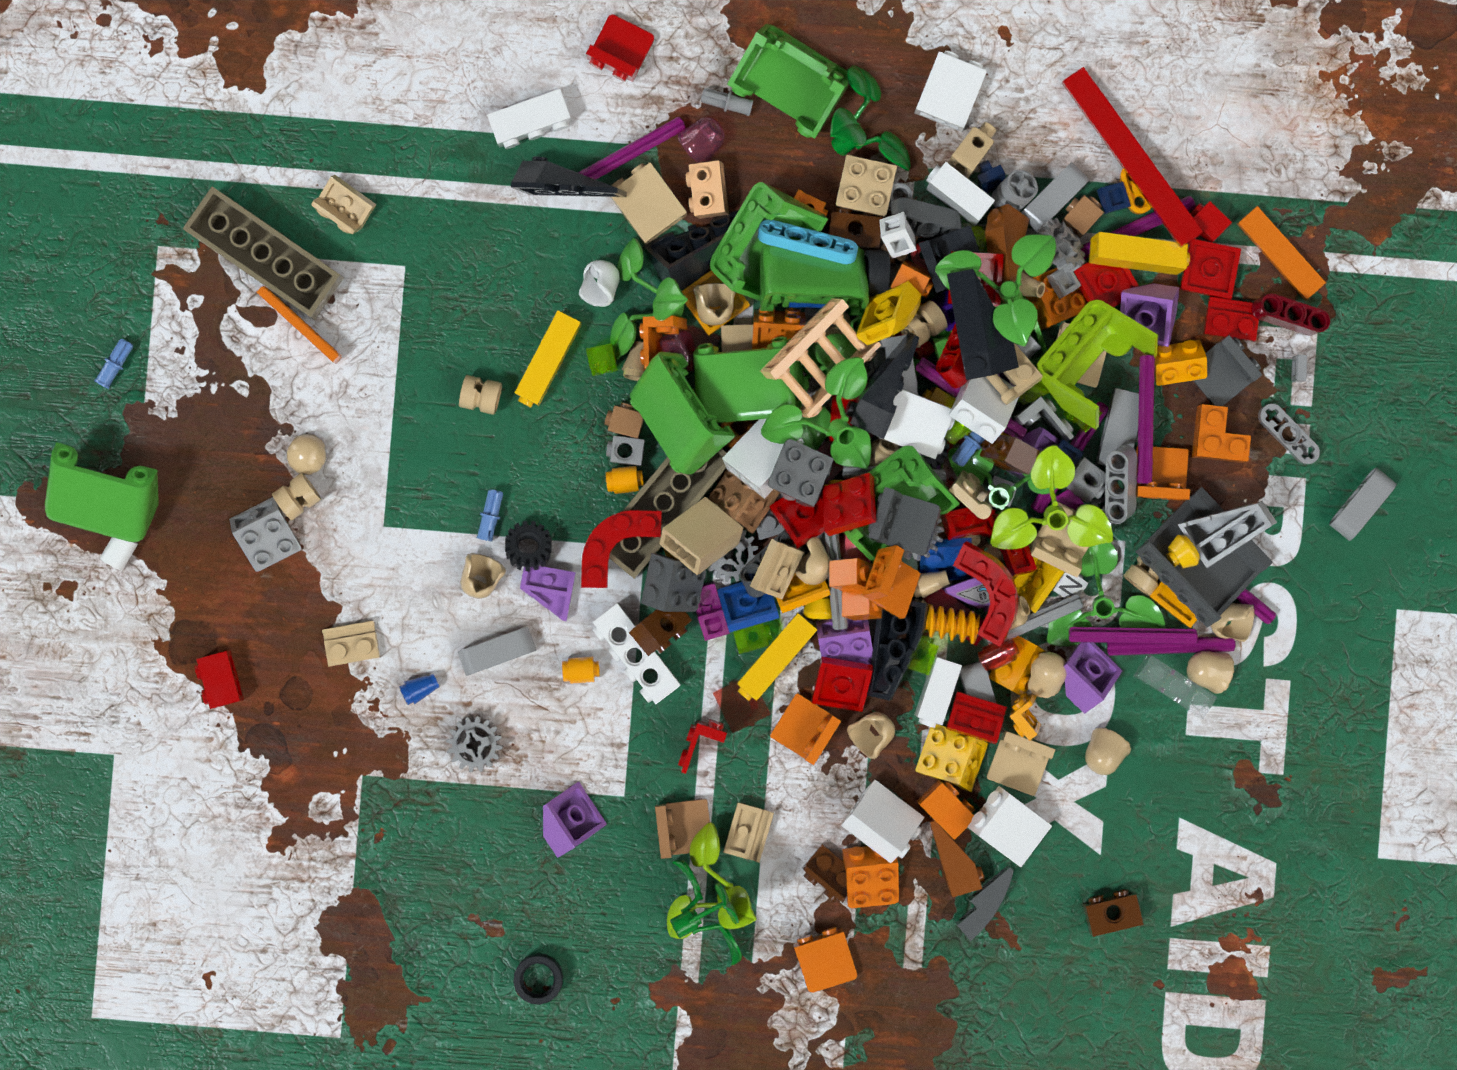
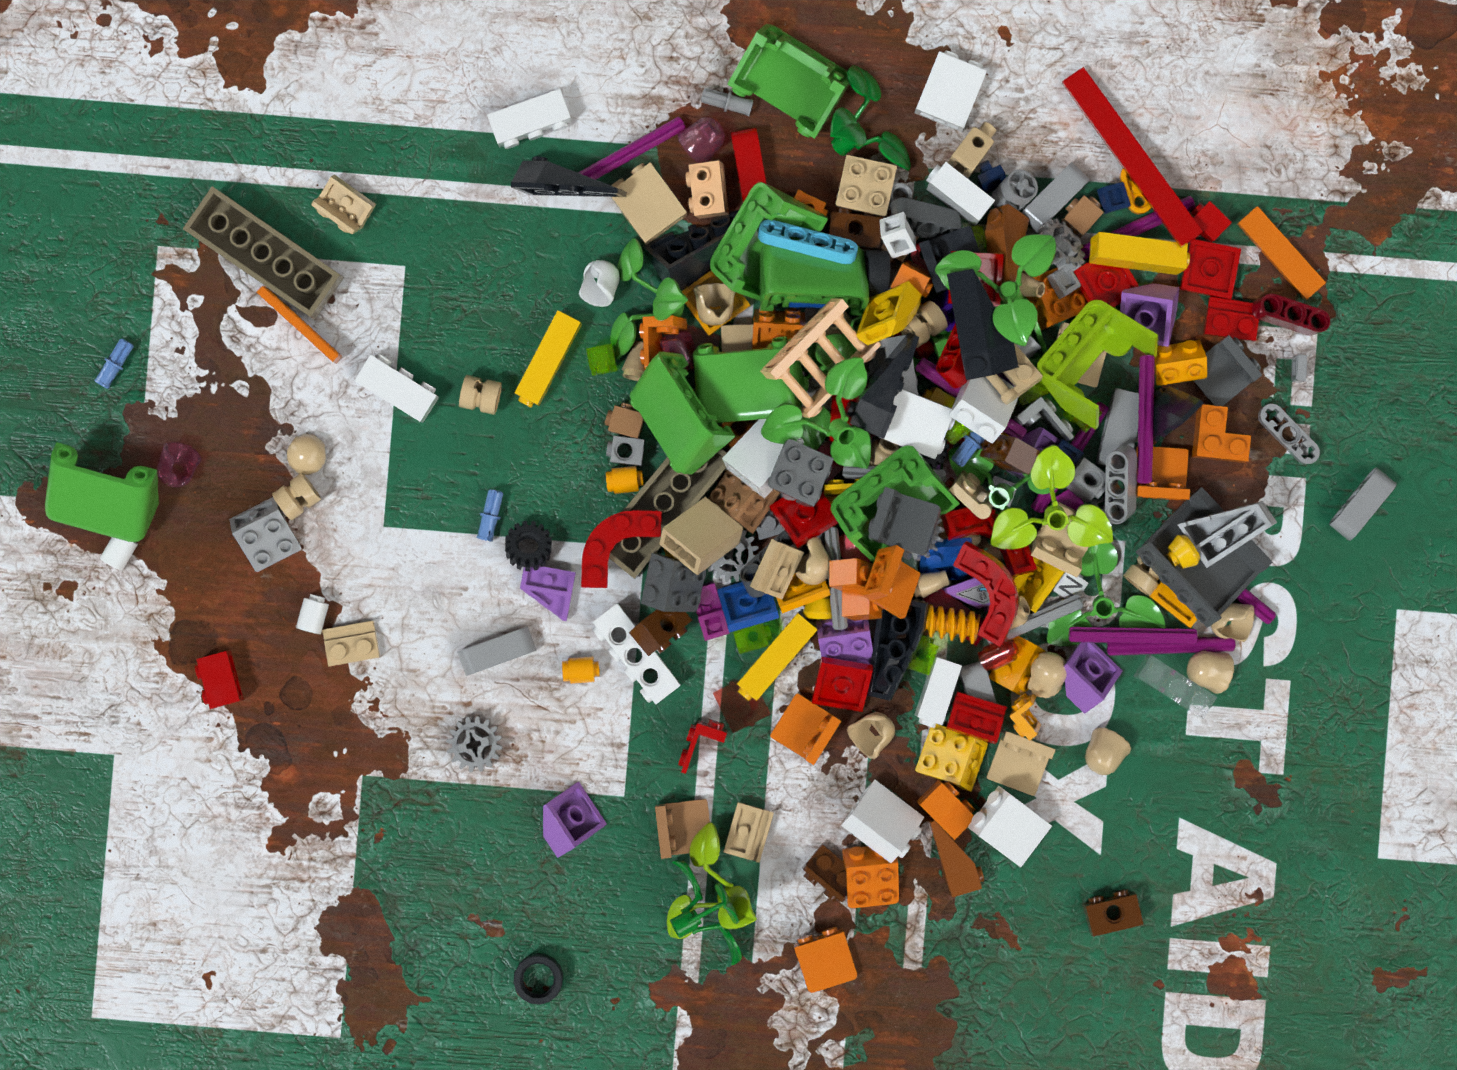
blue cone [399,674,440,705] -> none
tan hair [460,553,506,599] -> none
red bracket [586,14,654,82] -> none
red plate [823,473,876,536] -> none
dark grey slope [955,865,1014,941] -> none
none -> clear pink hair [157,442,201,488]
none -> white brick [296,594,329,634]
none -> white brick [354,354,439,423]
none -> red beam [731,128,766,202]
none -> black wedge [1153,386,1204,445]

